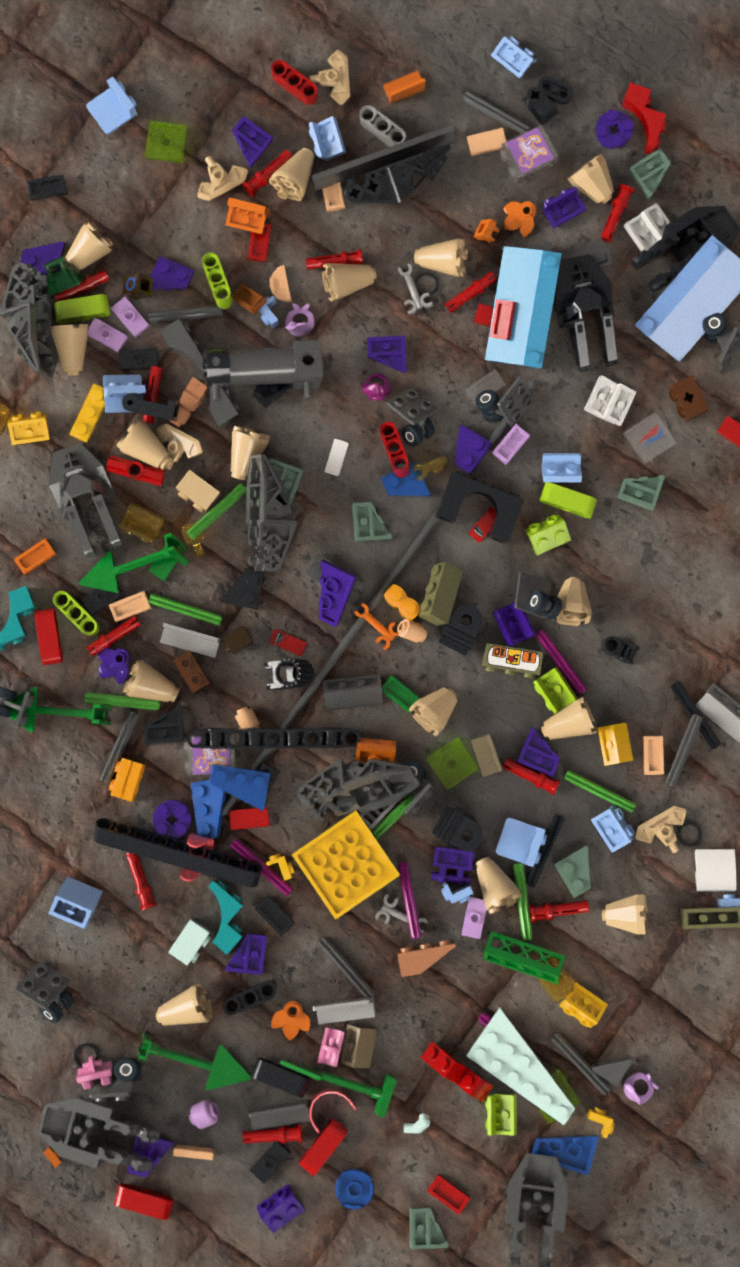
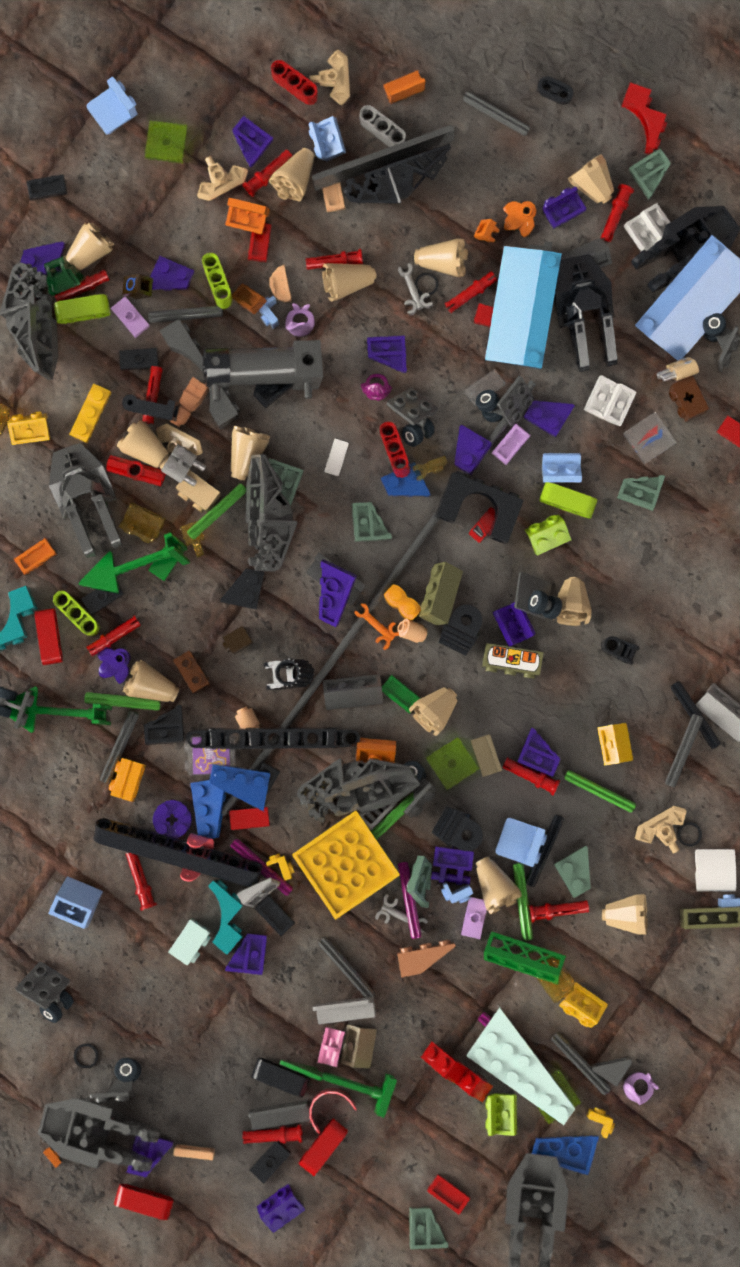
tan cone [50,324,89,376] -> none
bright pink hips [76,1055,113,1090] -> none
lavender plate [88,318,128,353] -> none
light blue bracket [103,375,146,413] -> none
light nougat tile [109,591,152,623] -> none
green piece [137,1032,251,1090] -> none
bright green axle [149,594,223,625] -> none
tan cone [156,983,213,1026] -> none
light grey panel [160,623,221,658] -> none
lavender head [189,1099,220,1129] -> none
black beam [223,980,278,1015] -> none
red sticker [269,629,307,657] -> none
orange plate [271,1001,310,1040] -> none
blue tile [335,1168,374,1210] -> none
light aqua arm [404,1113,431,1134] -> none
light nougat tile [466,128,507,156] -> none
tile [490,299,516,341] -> none
light blue bracket [491,36,536,78] -> none
panel [499,125,559,182] -> none
black piece [525,87,559,125] -> none
lime bracket [533,667,578,714] -> none
magenta axle [535,629,587,695] -> none
tan cone [541,697,597,740] -> none
light blue bracket [591,805,635,853] -> none
dark purple plate [595,109,633,149] -> none
light nougat tile [643,736,664,775] -> none
none -> light grey piece [161,444,206,487]
none -> light grey slope [237,878,281,908]
none -> sand green wing [407,856,432,908]
none -> dark purple wing [523,401,575,437]
none -> tan piece [656,357,699,382]

